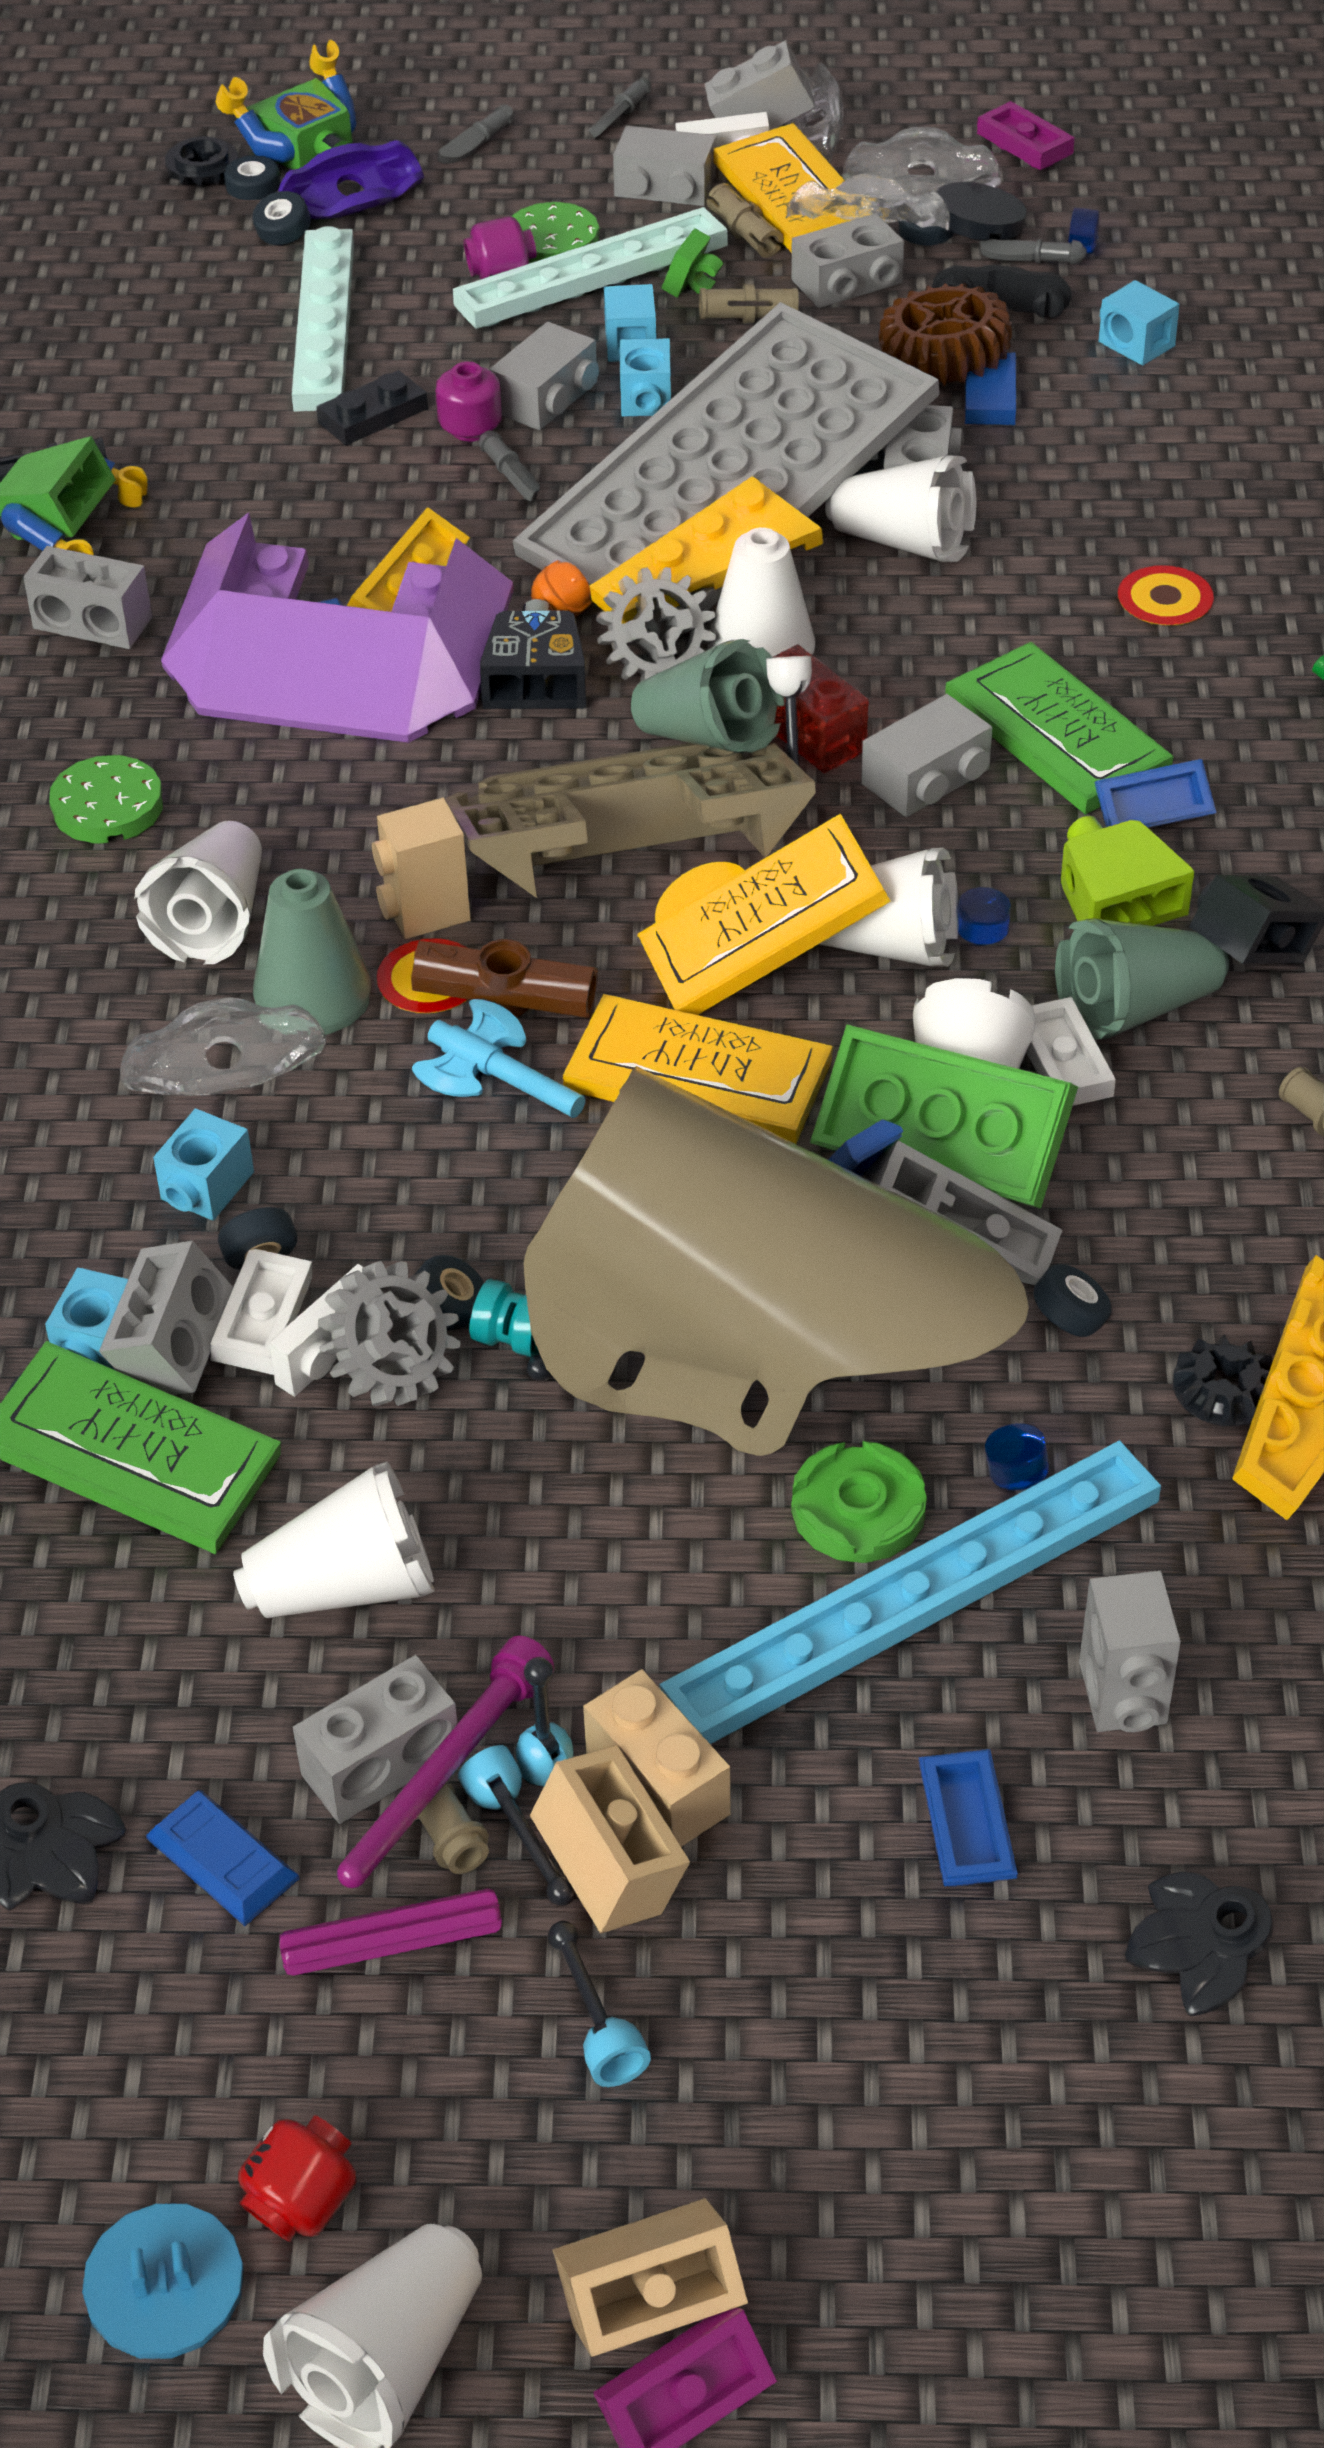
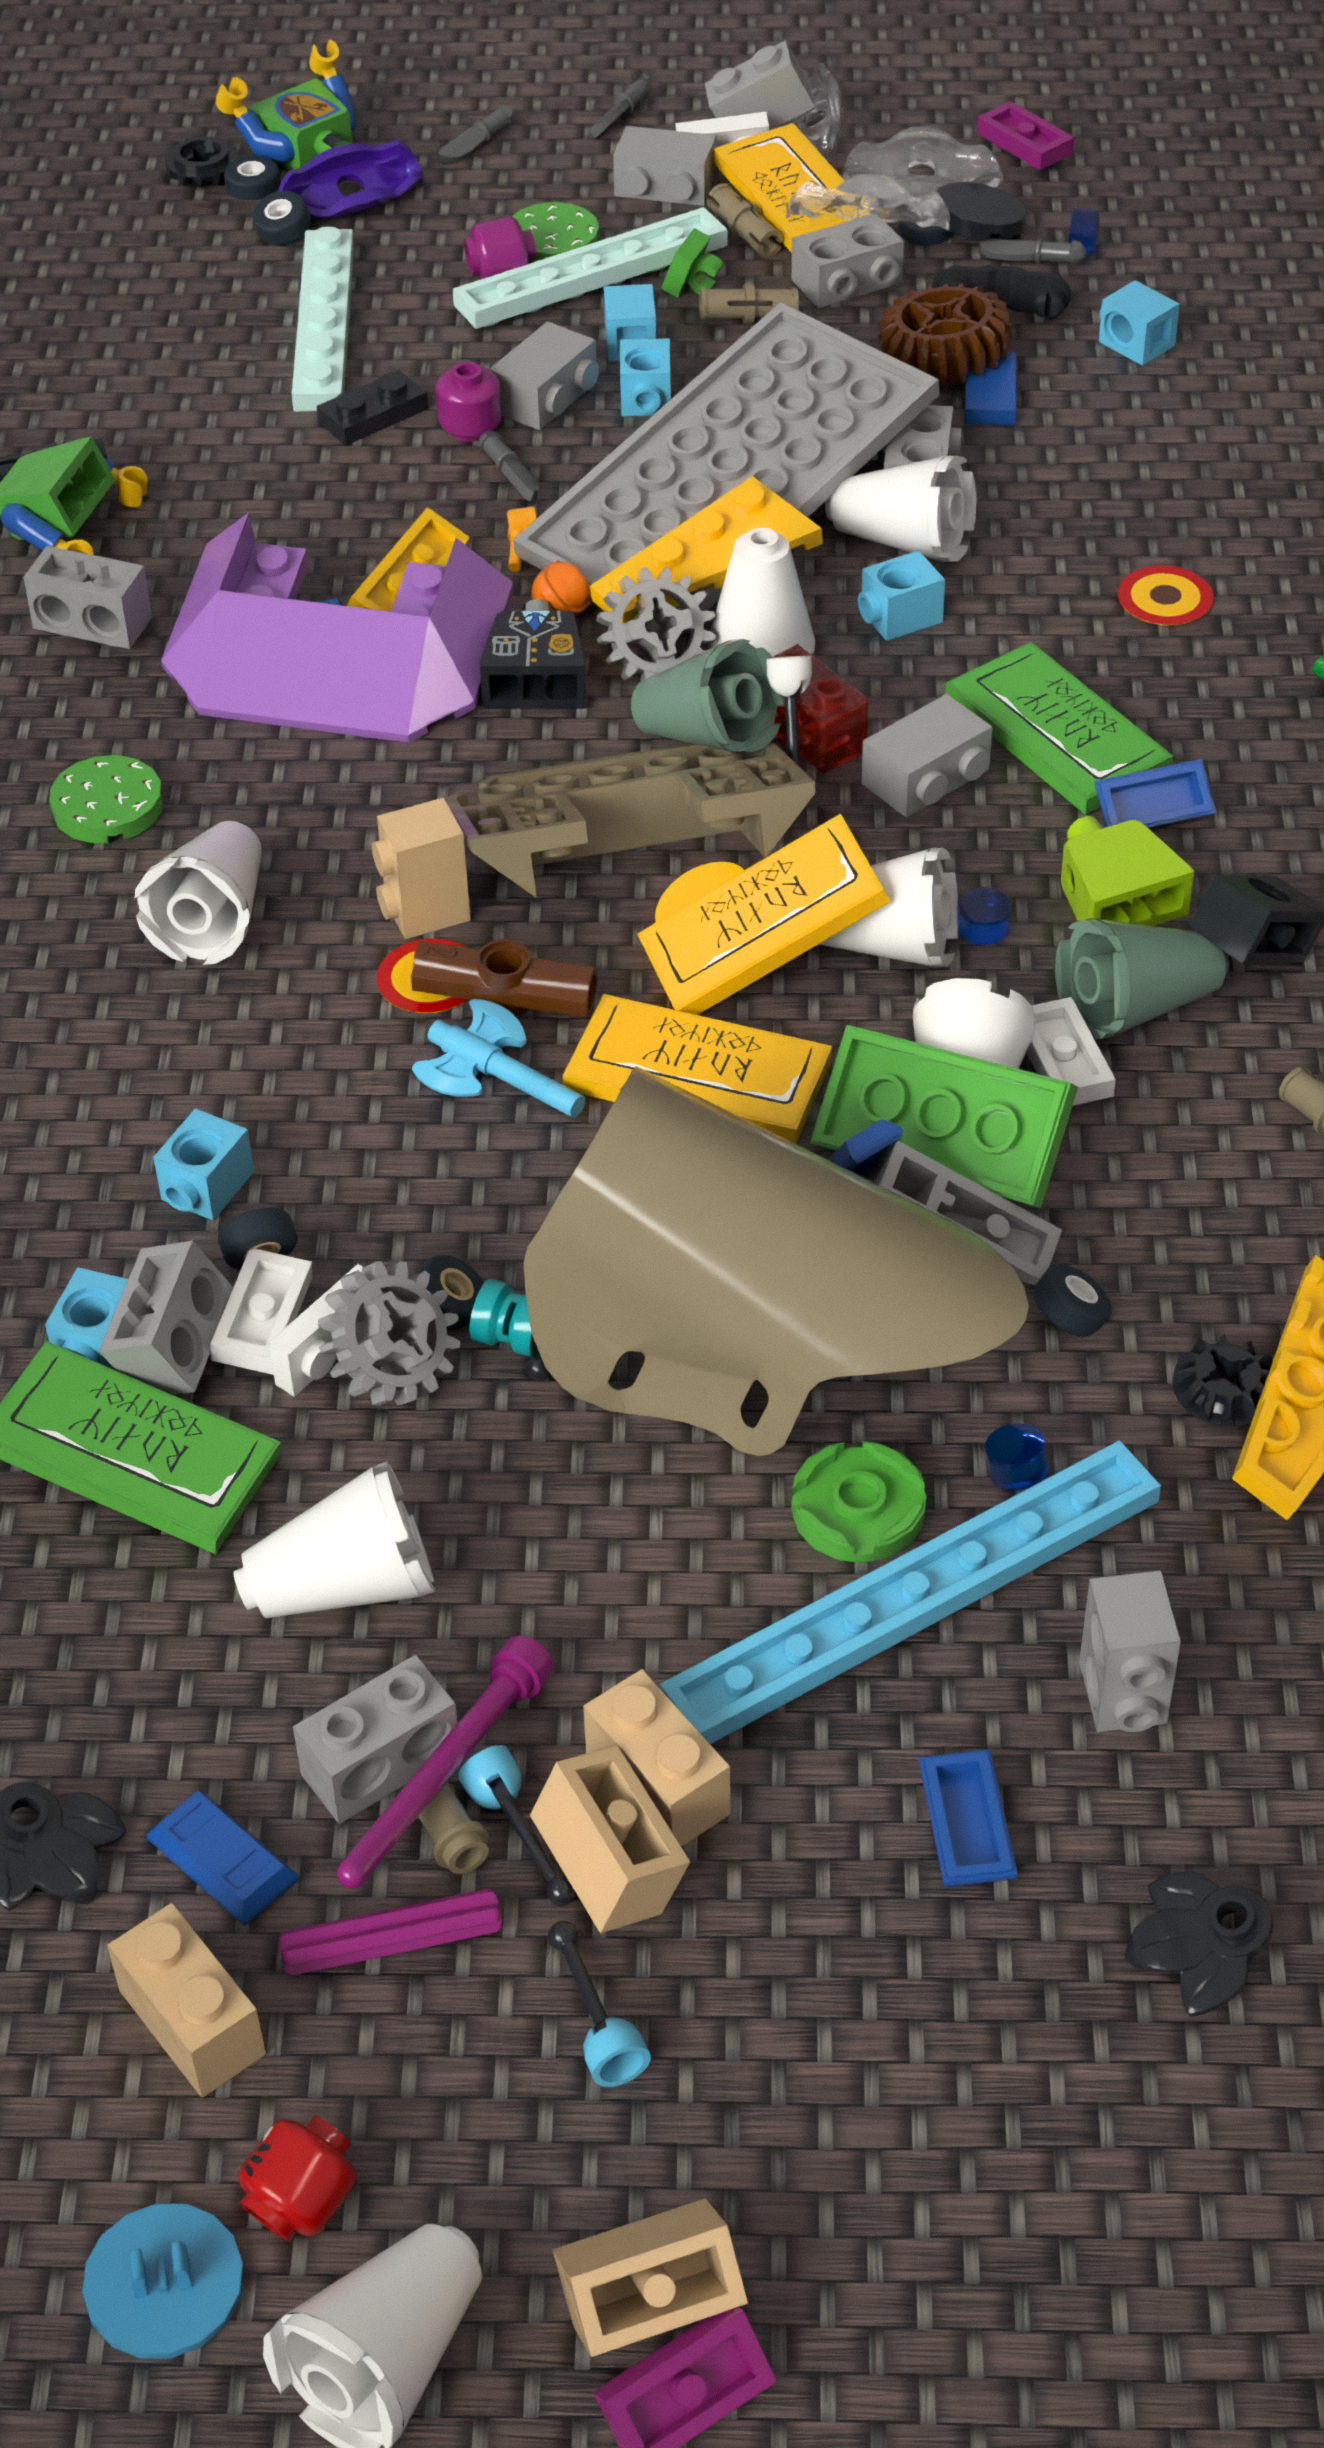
clear piece [120,997,327,1096] -> none
sand green cone [253,869,371,1036] -> none
hinge [516,1657,574,1786] -> none
none -> tan brick [107,1903,266,2098]
none -> light orange hand [507,506,537,572]
none -> medium azure brick [858,550,945,641]

